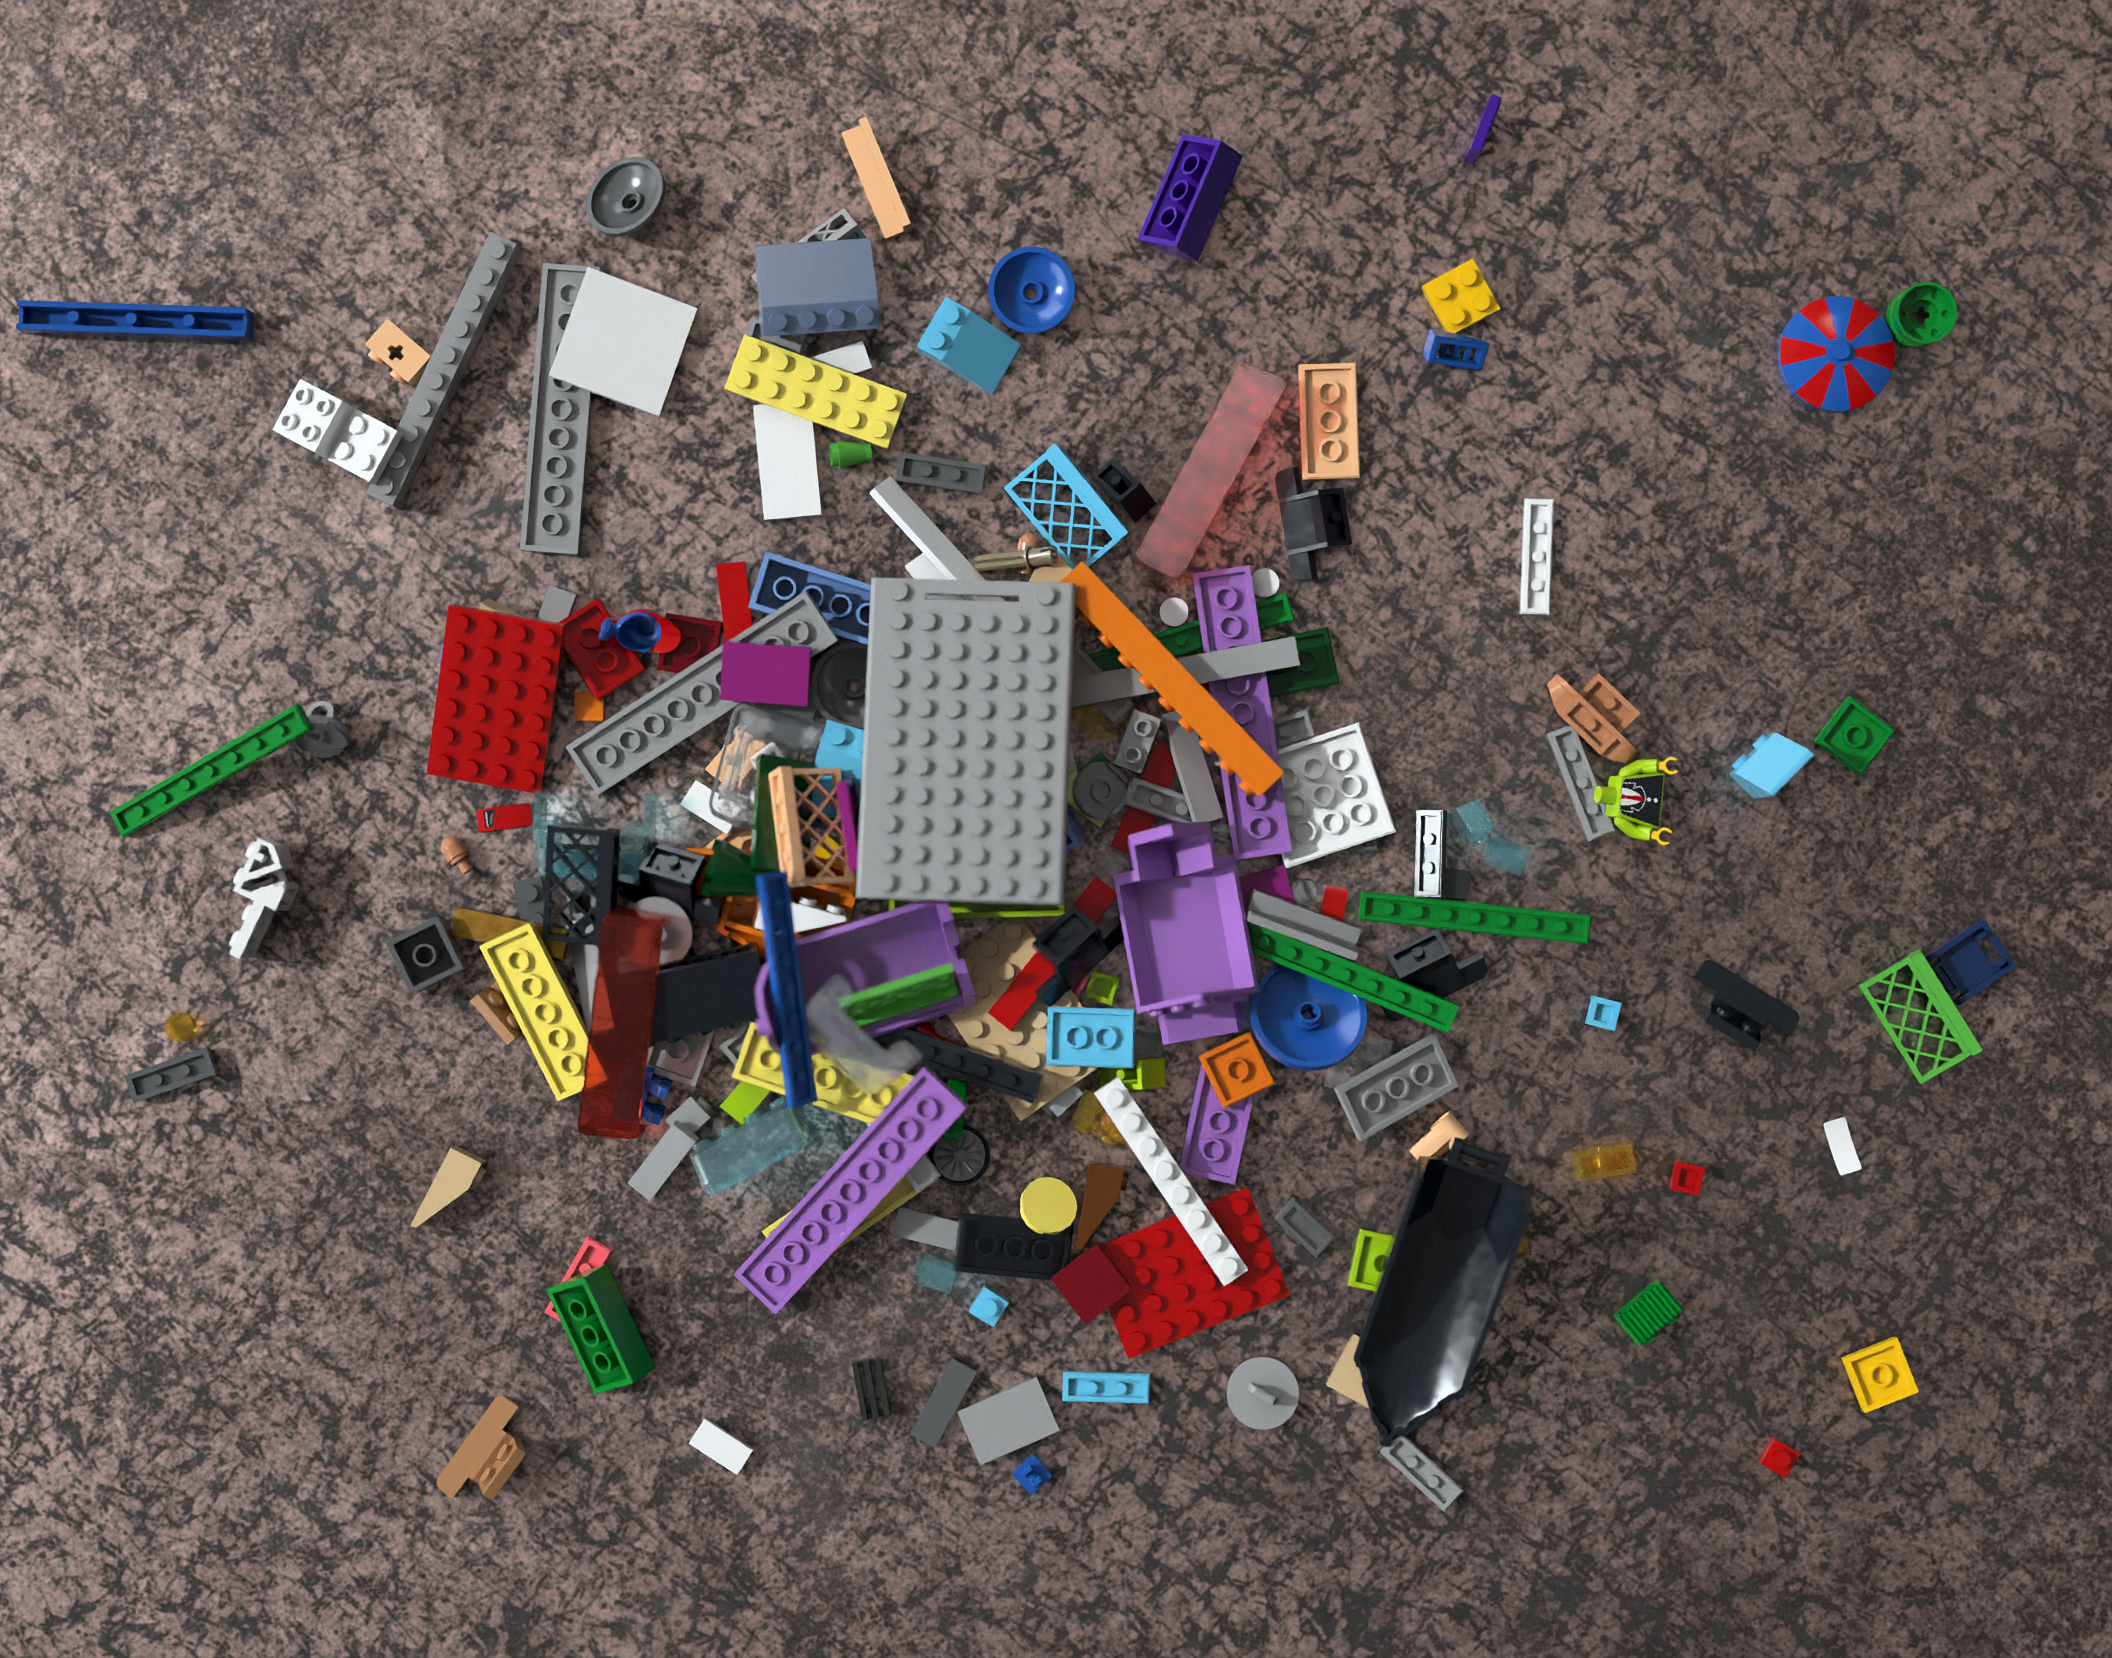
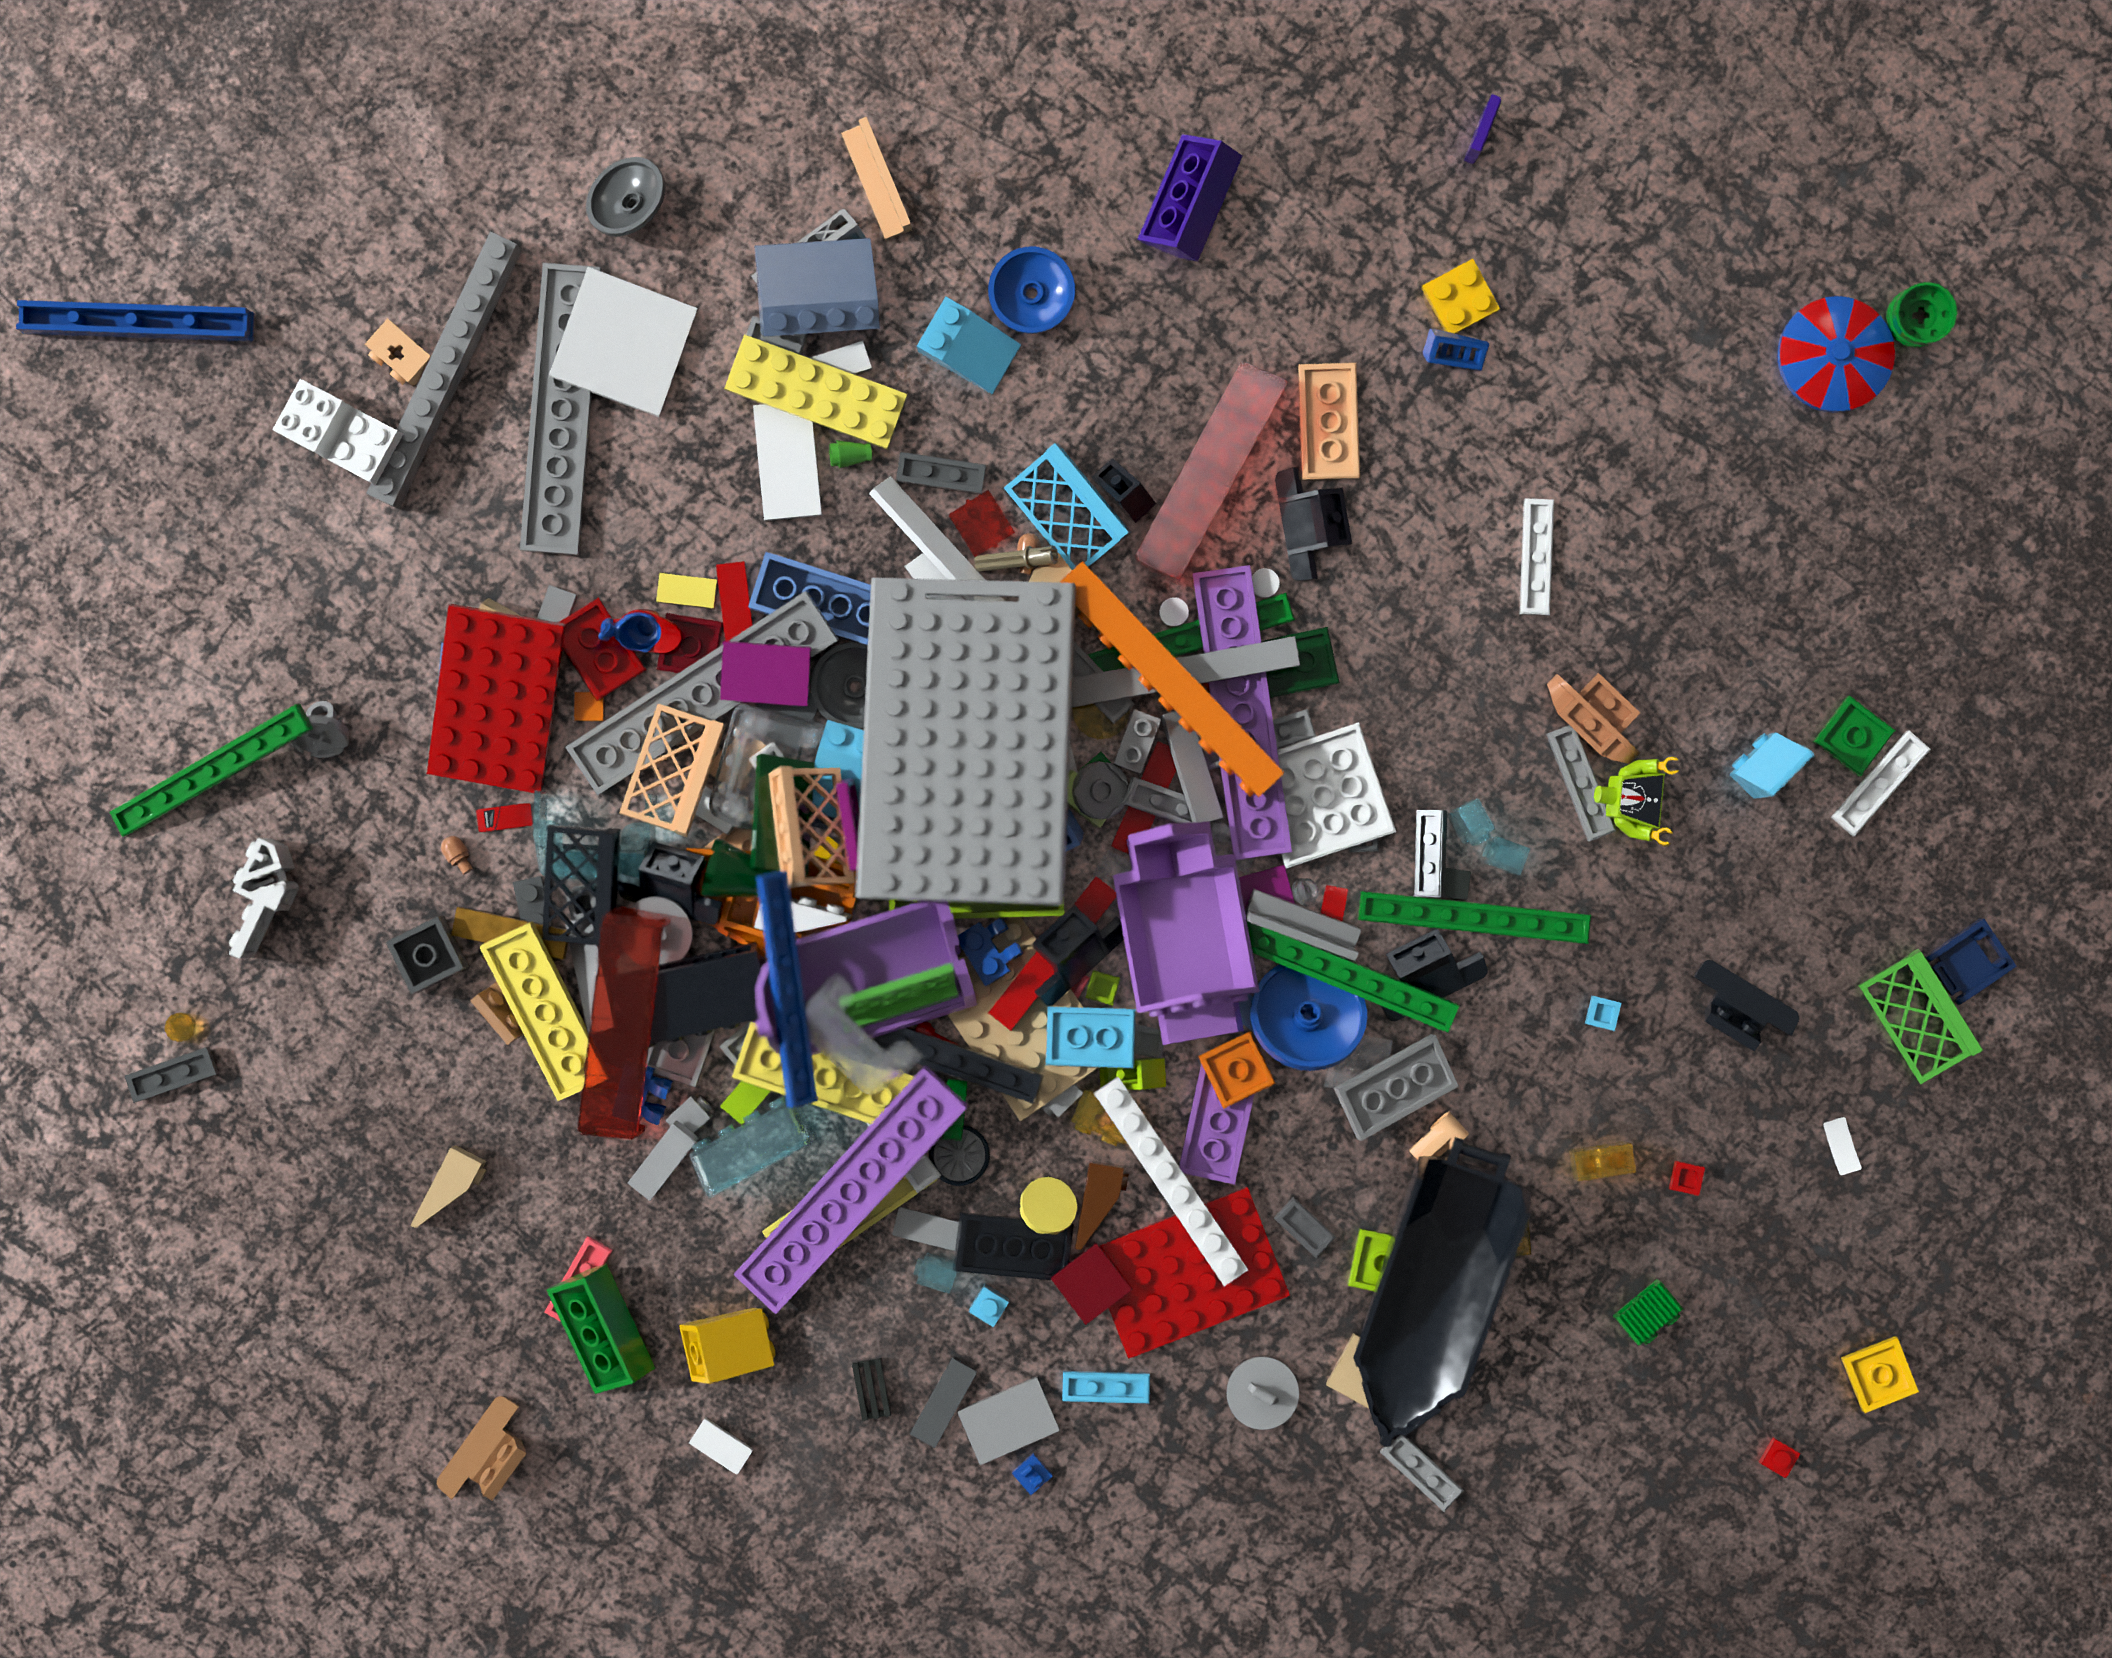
none -> light nougat fence [620,704,725,837]
none -> light yellow tile [656,573,718,609]
none -> yellow slope [679,1308,775,1384]
none -> clear red piece [948,490,1015,557]
none -> blue plate [957,918,1024,987]
none -> white tile [1831,730,1931,836]

